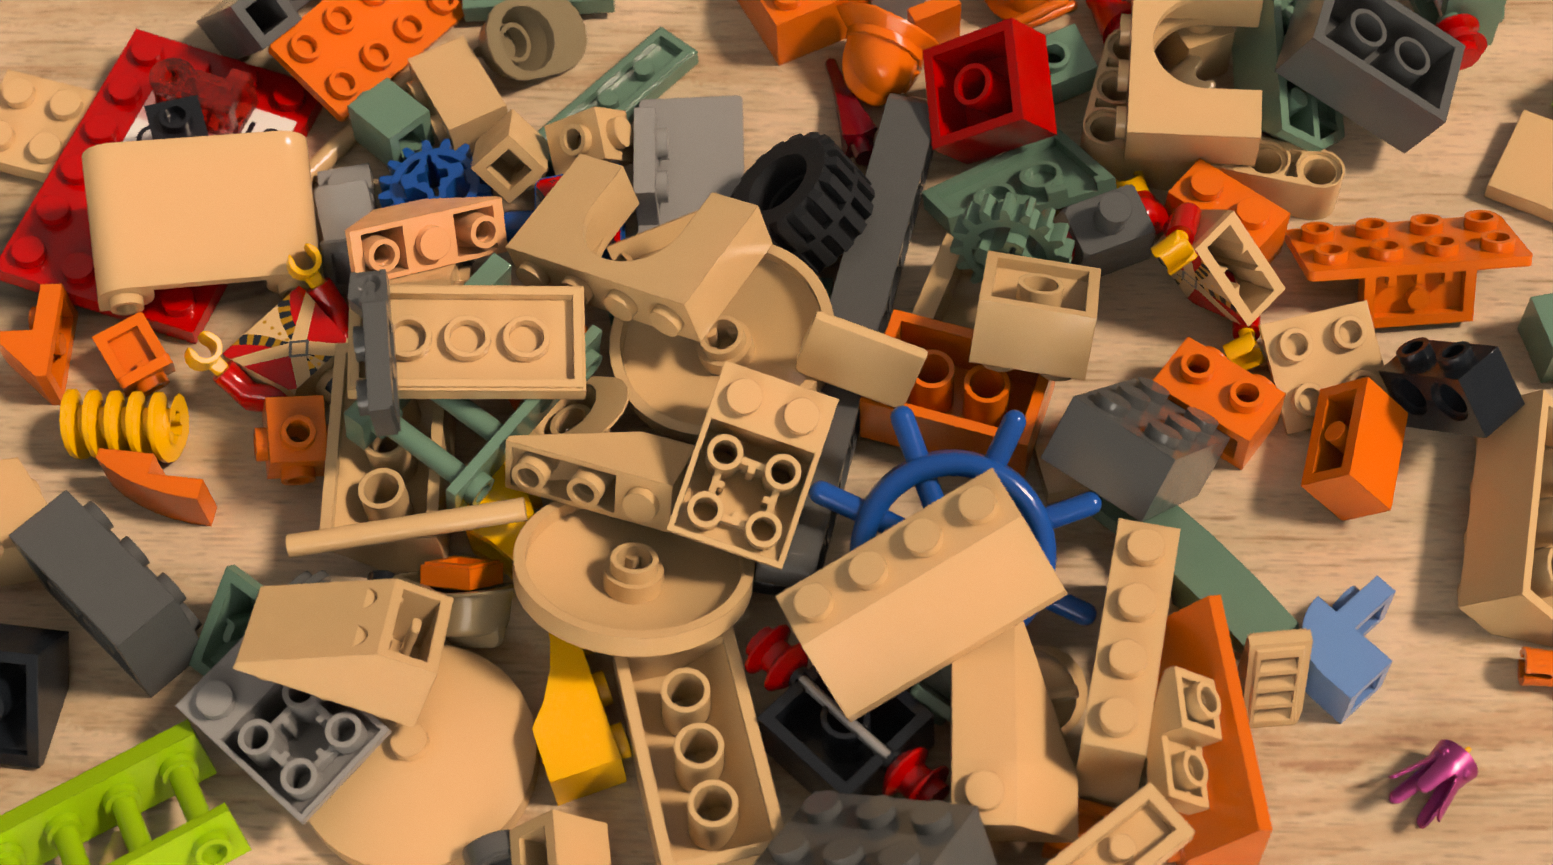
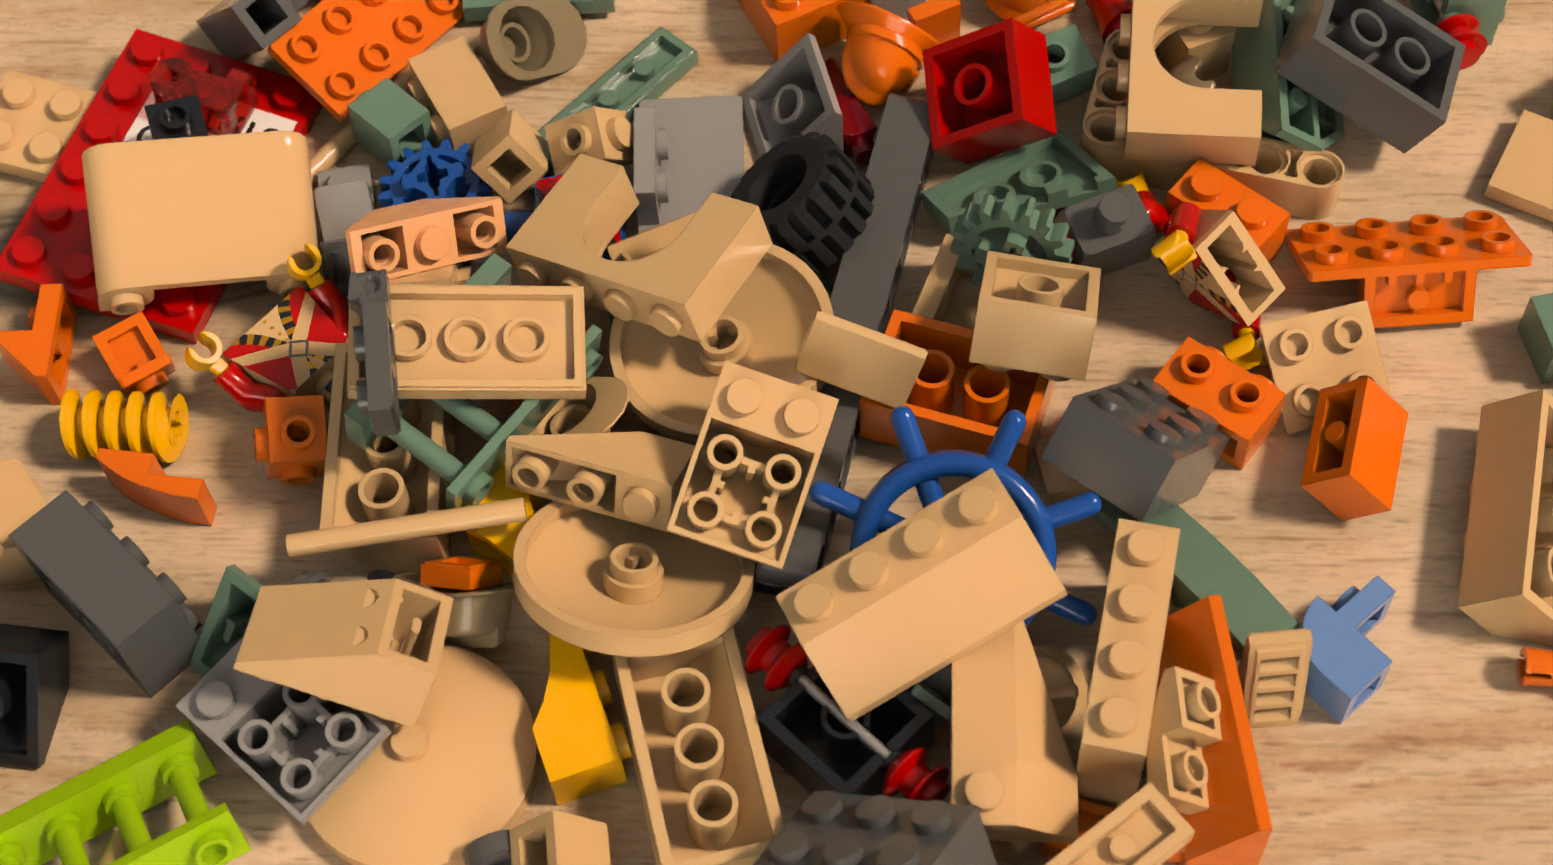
black brick [1378,337,1525,438] -> none
flat silver piece [1388,739,1478,829] -> none
none -> light grey slope [741,33,844,157]

